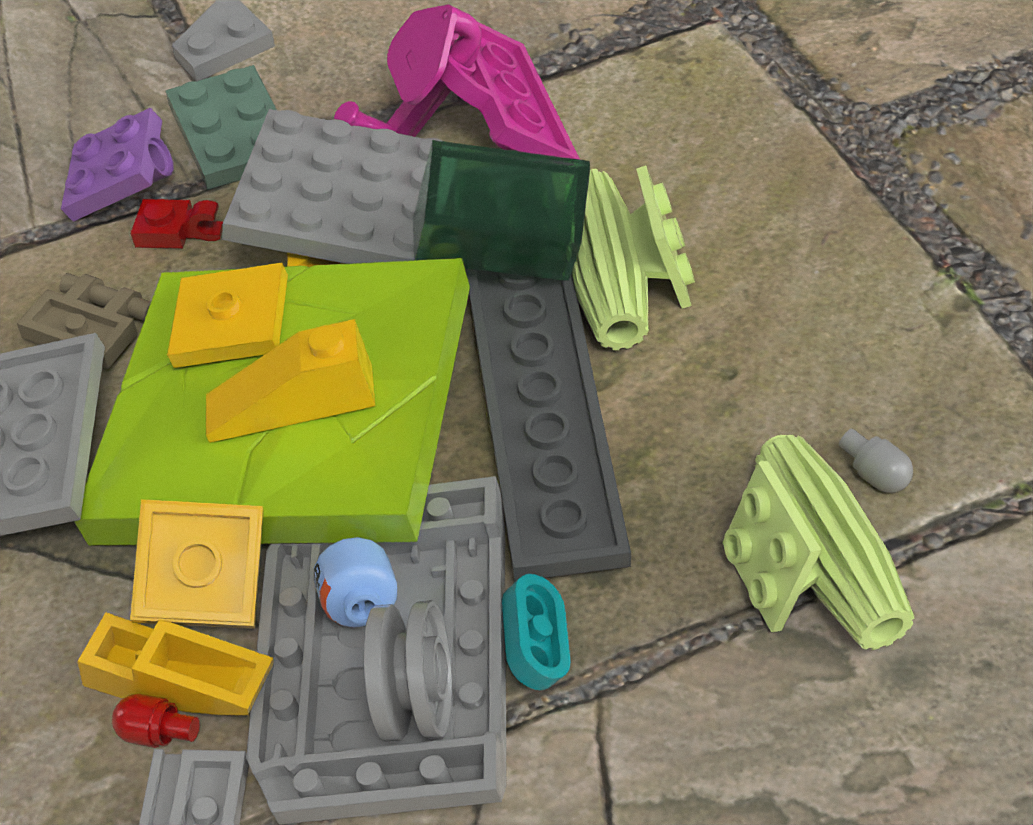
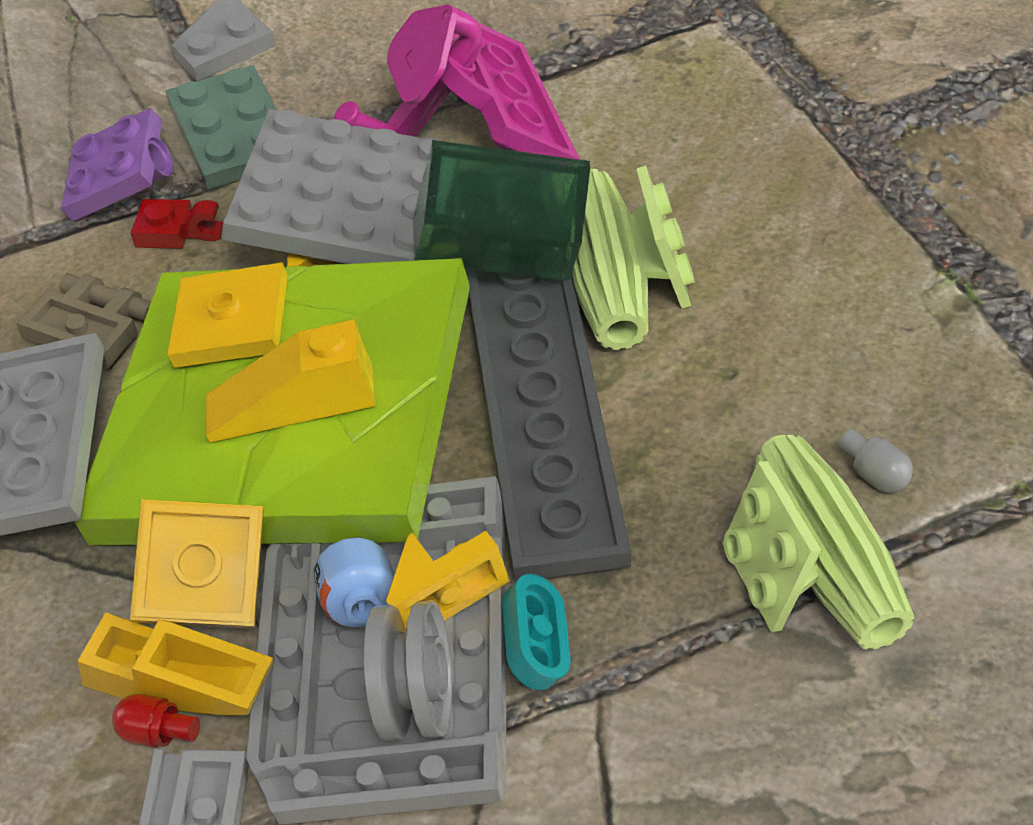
none -> yellow slope [386,531,510,628]

